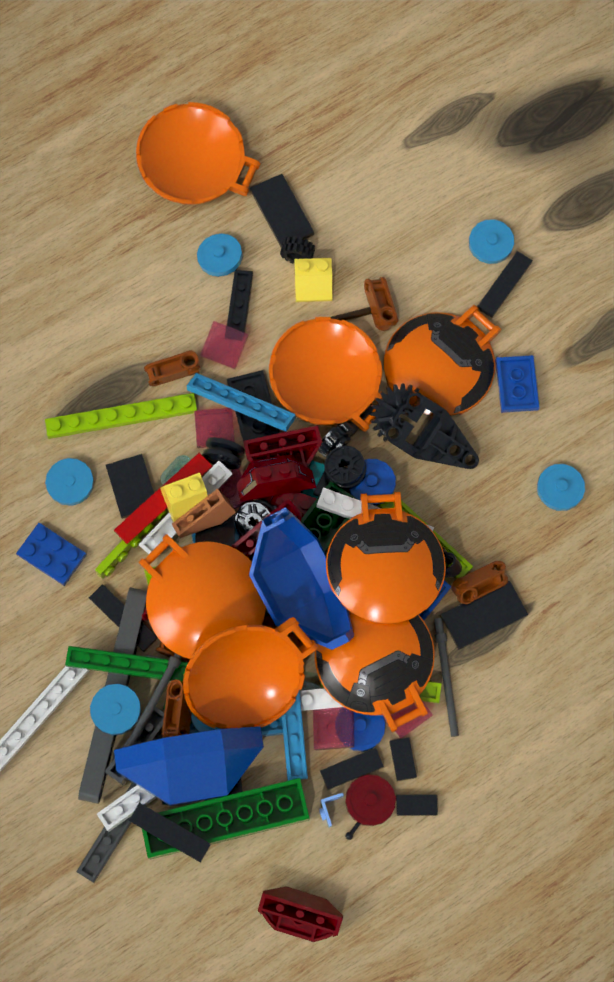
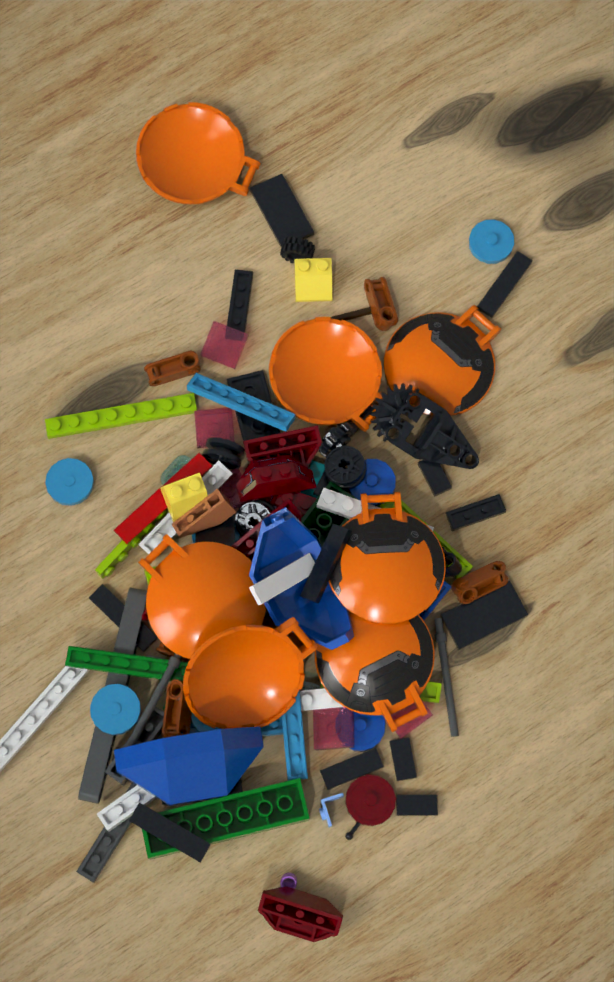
blue plate [16,523,87,586] -> none
black tile [105,454,154,519] -> none
dark azure wheel [197,233,243,277] -> none
blue plate [495,355,539,413] -> none
dark azure wheel [537,464,585,511] -> none
none -> white tile [249,553,315,605]
none -> medium lavender hinge [280,872,297,889]
none -> black tile [300,524,352,604]
none -> black tile [418,460,452,497]
none -> black tile [445,494,506,531]

